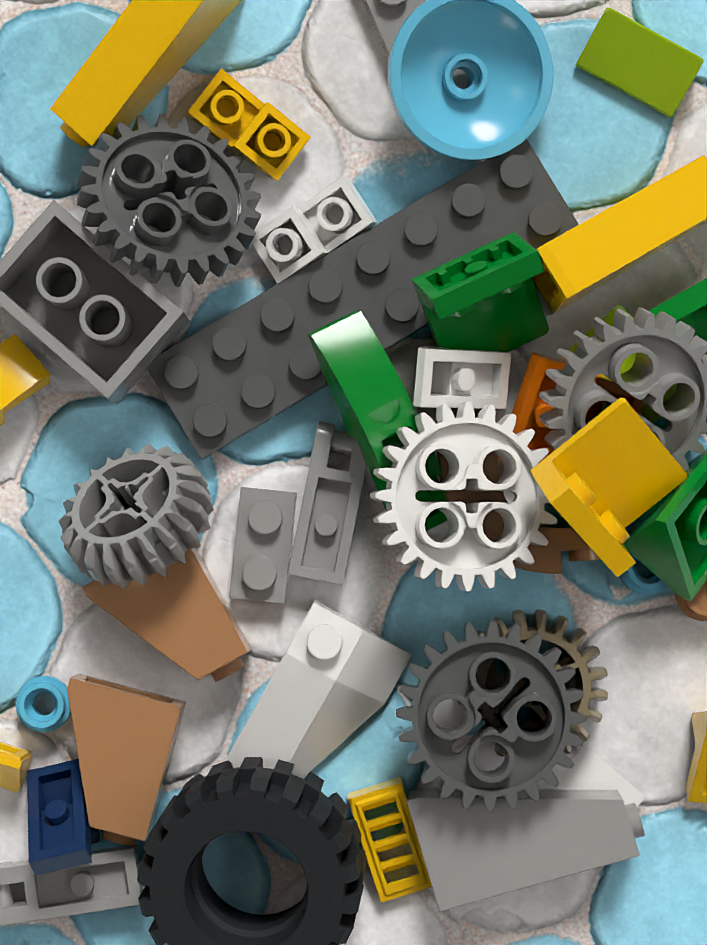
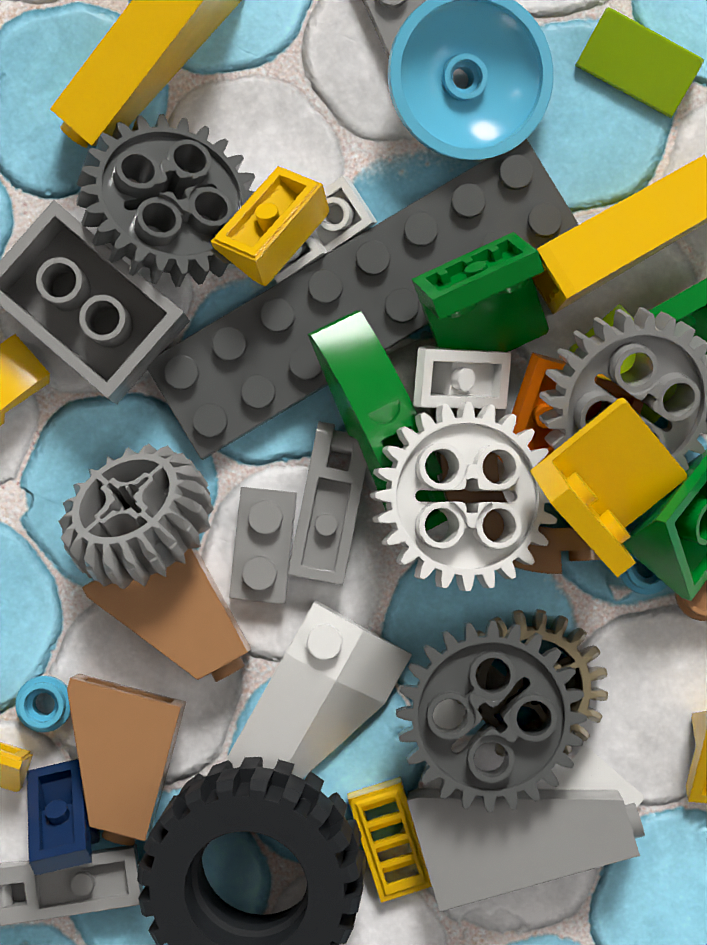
yellow slope [186,68,311,181] -> none
none -> yellow slope [211,166,329,286]

